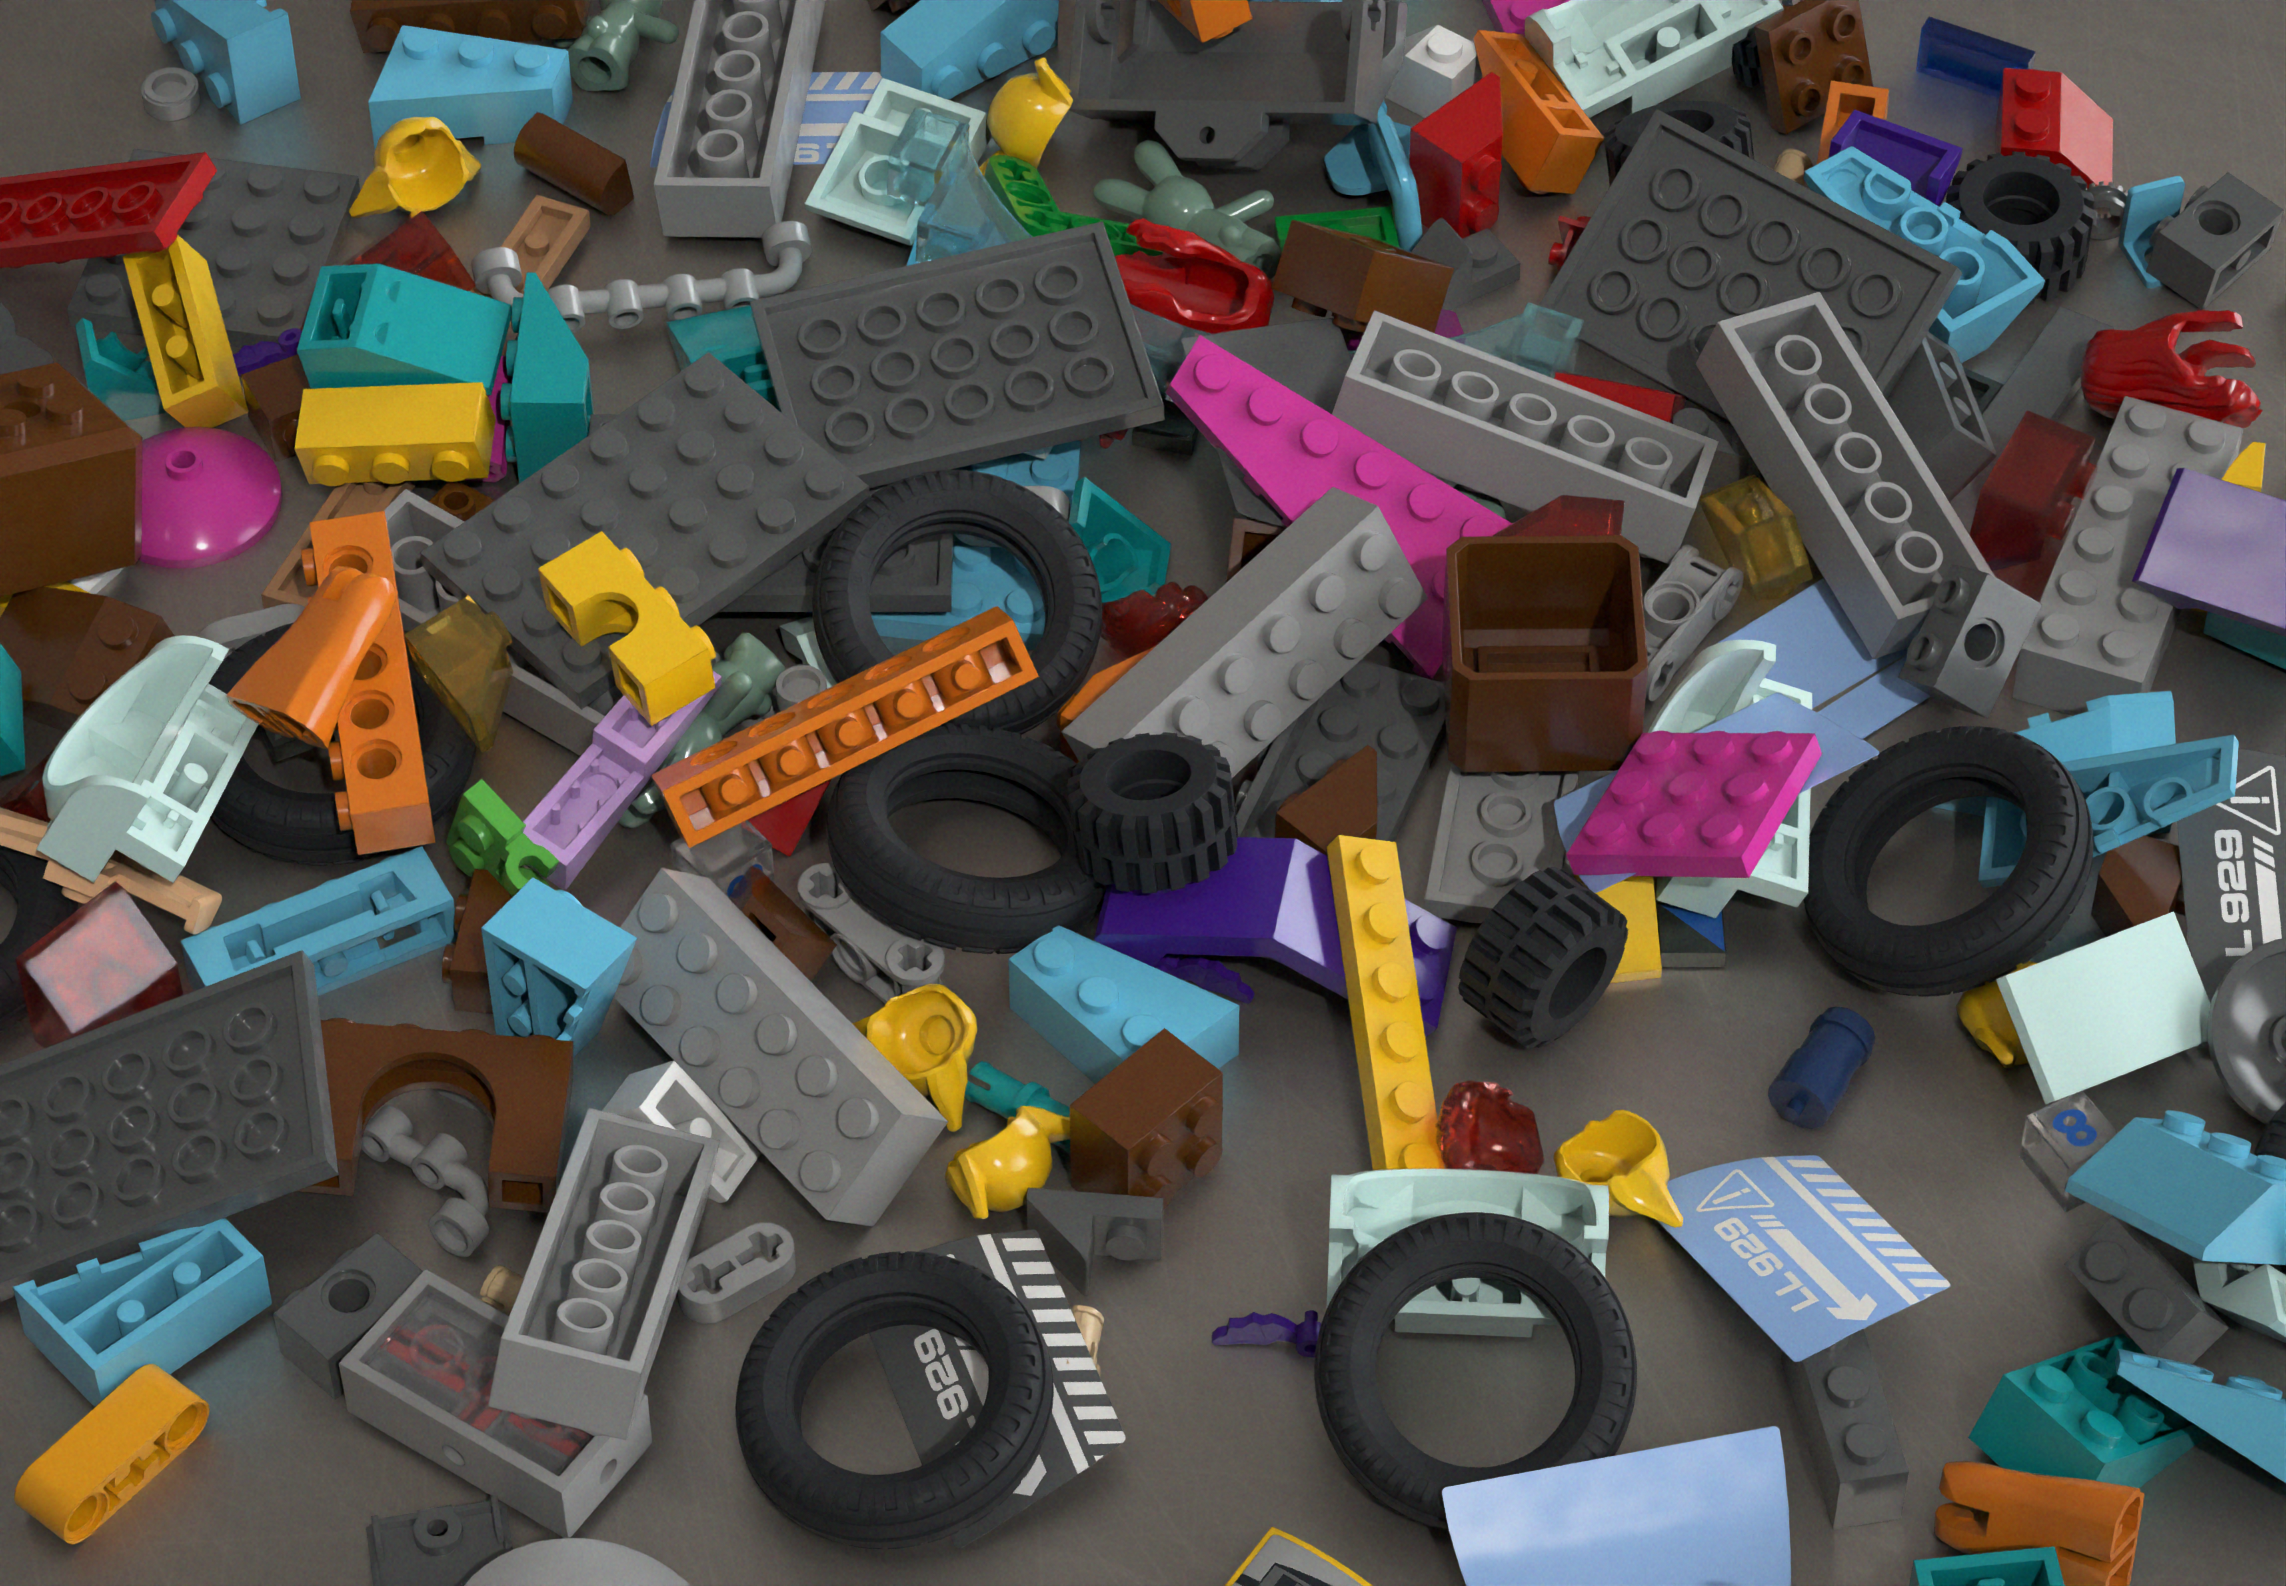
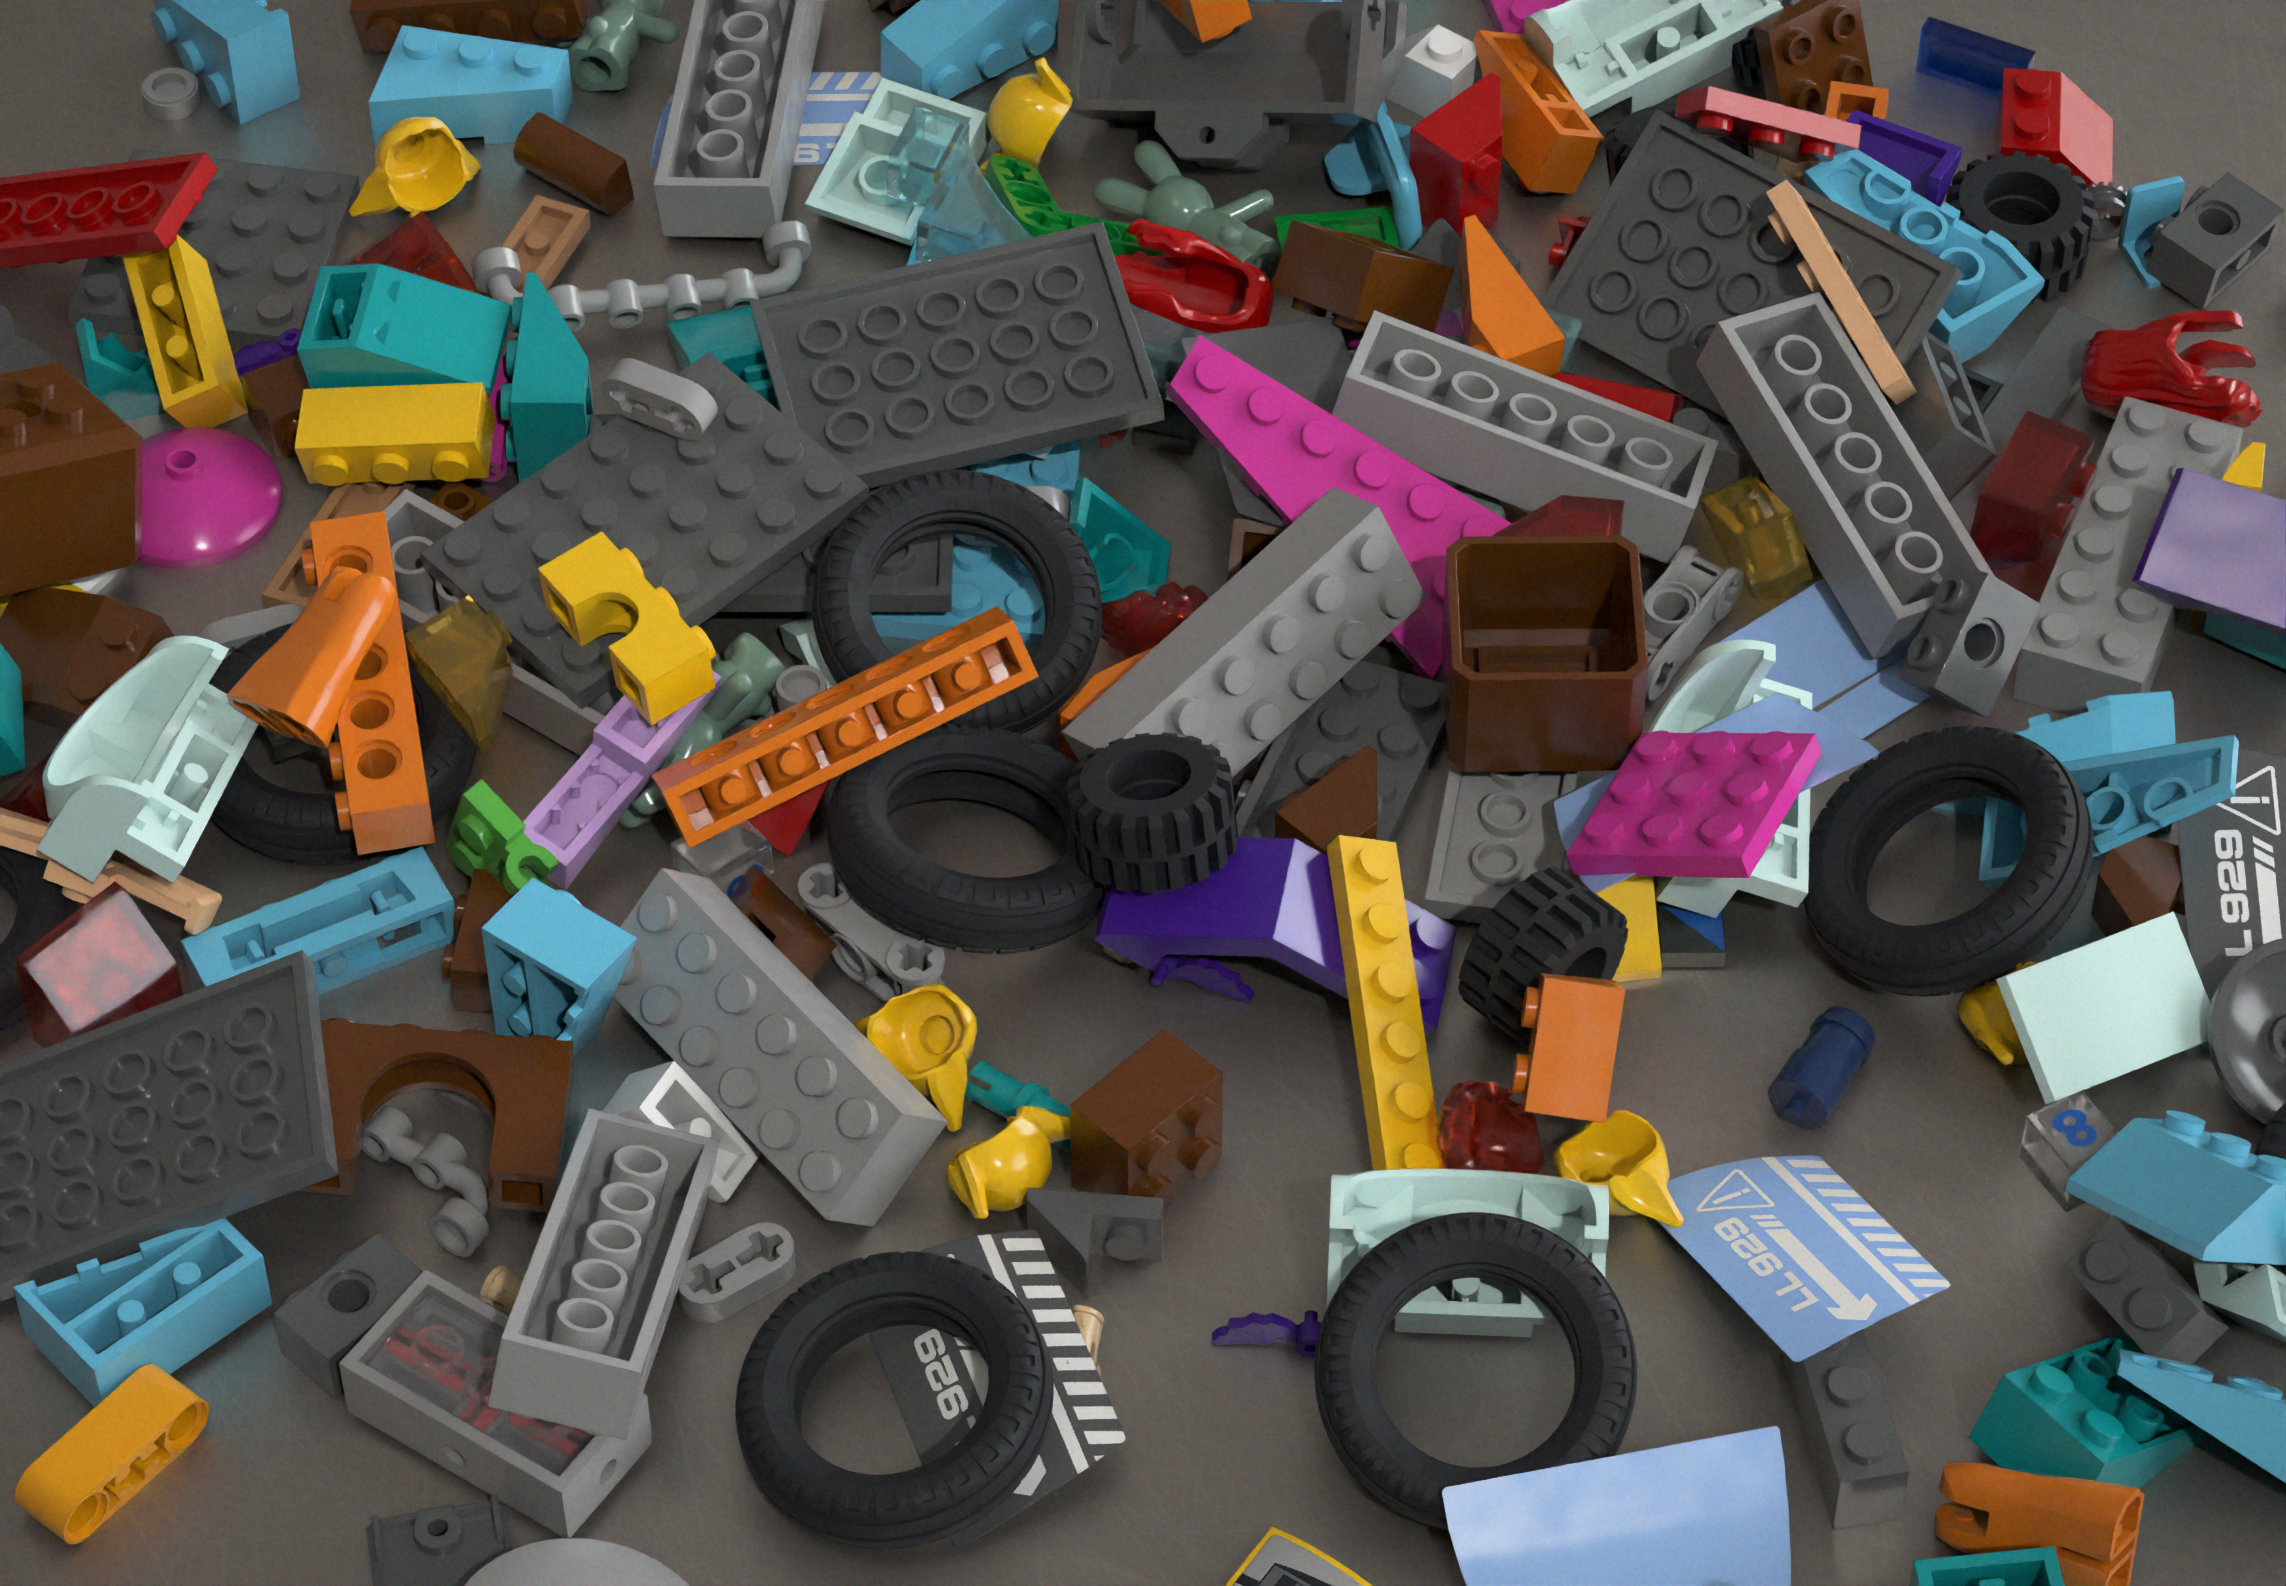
medium azure wedge [1008,925,1240,1084] -> none
none -> light grey beam [601,358,718,441]
none -> orange slope [1458,215,1565,379]
none -> orange slope [1511,973,1625,1123]
none -> red wing [1675,86,1862,163]
none -> light nougat plate [1766,179,1917,405]

